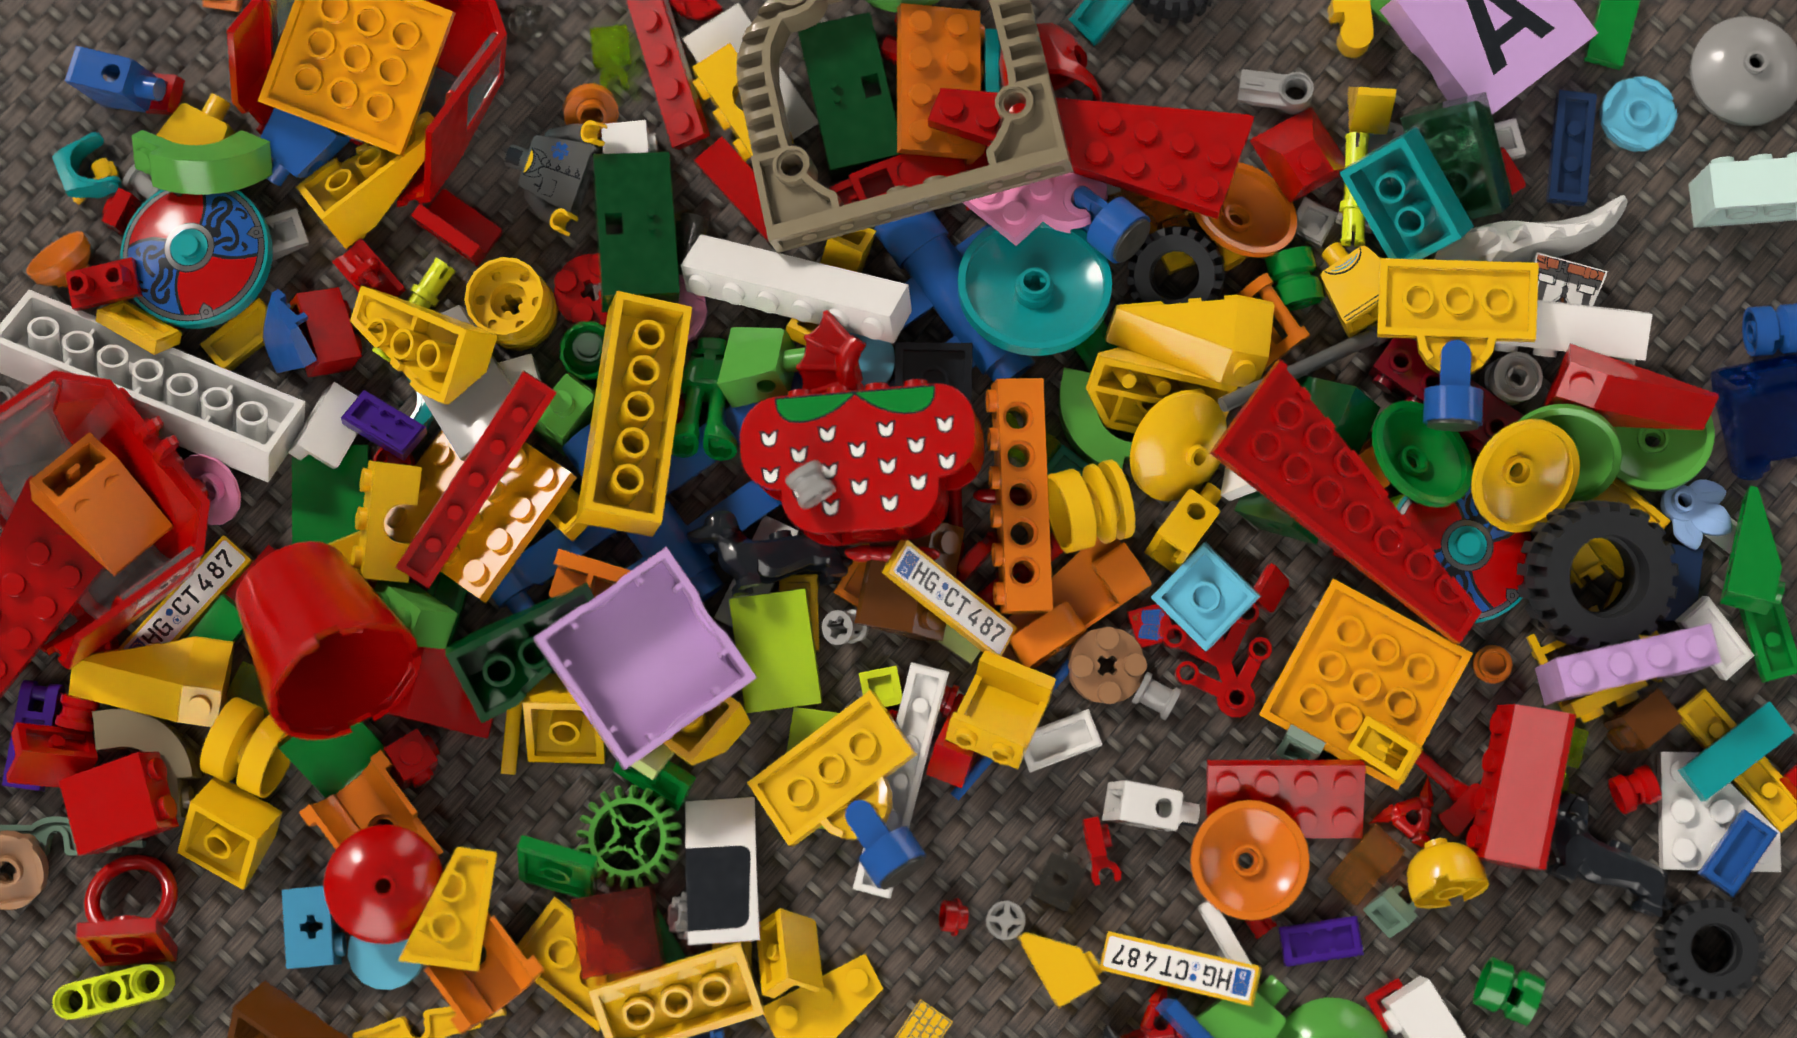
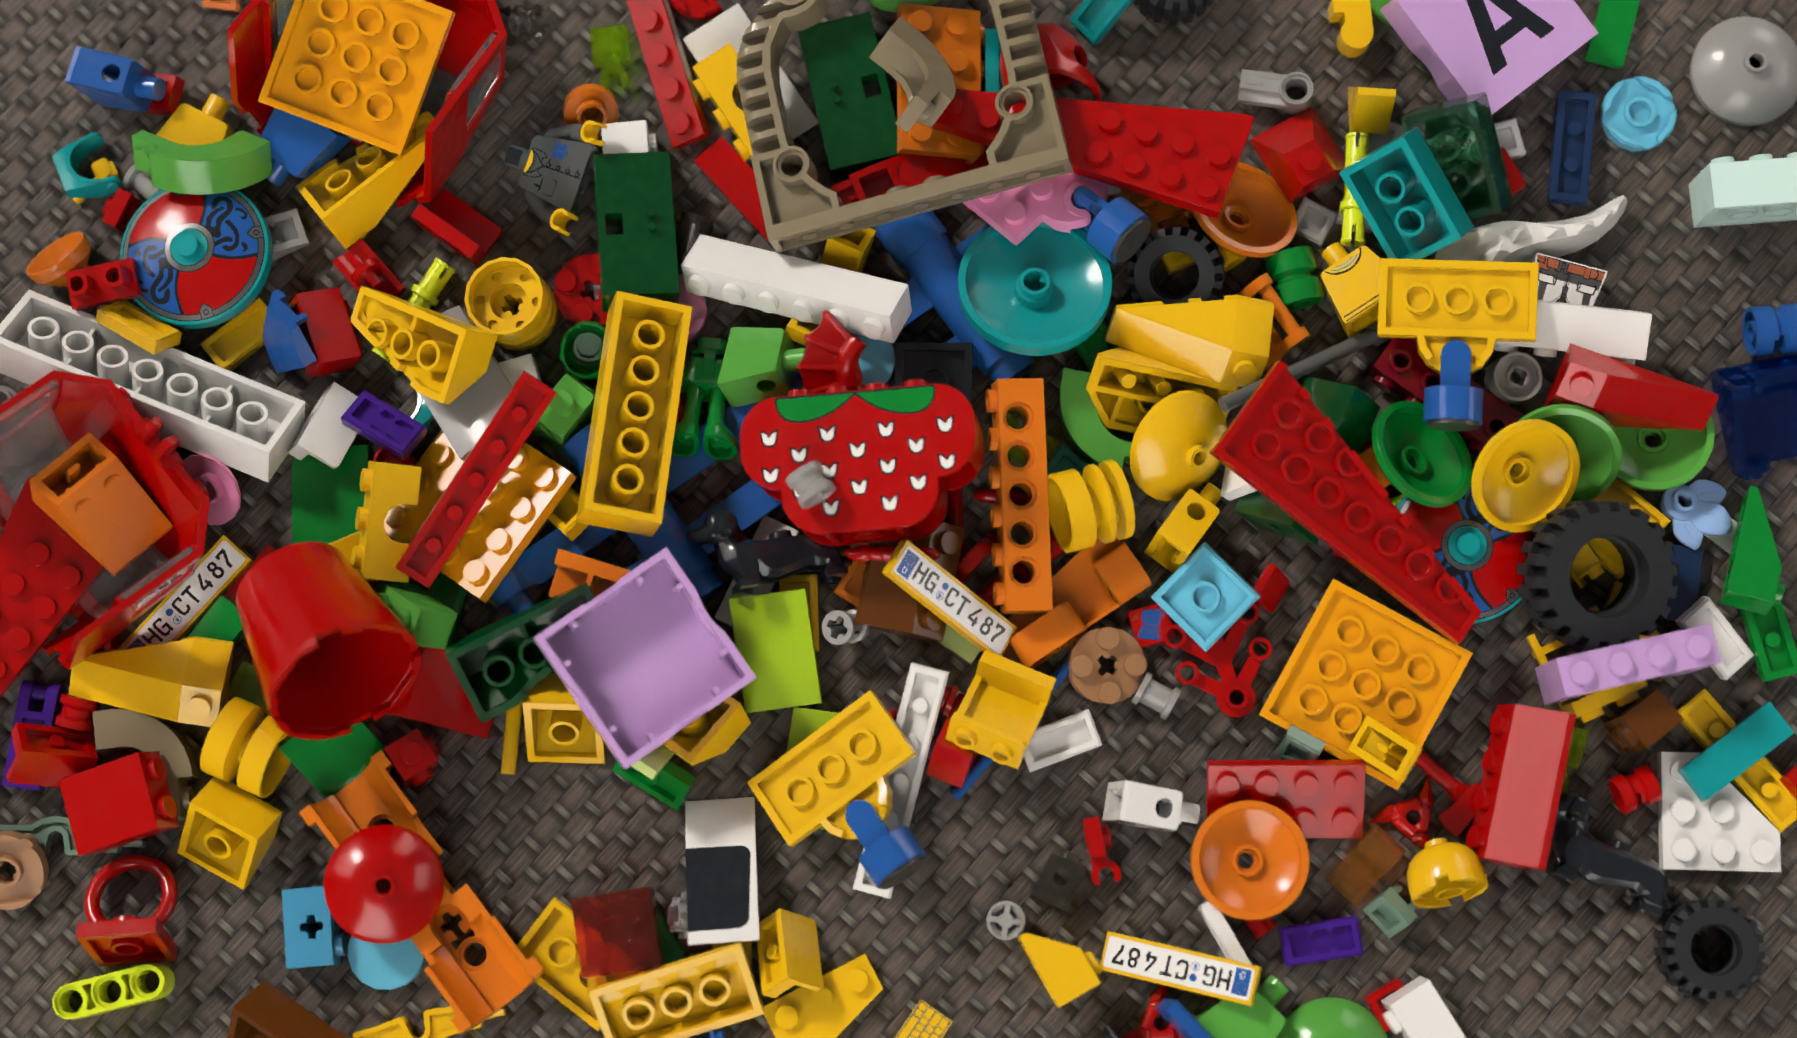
yellow wing [398,847,497,971] -> none
green tile [517,835,598,901] -> none
bright green gear [576,785,682,891] -> none
neon yellow plate [859,666,903,708] -> none
red plate [939,898,969,937] -> none
green wheel [1472,957,1545,1026] -> none
orange plate [1473,645,1513,684] -> none
blue tile [1697,810,1778,897] -> none
none -> dark tan arch [869,16,956,133]

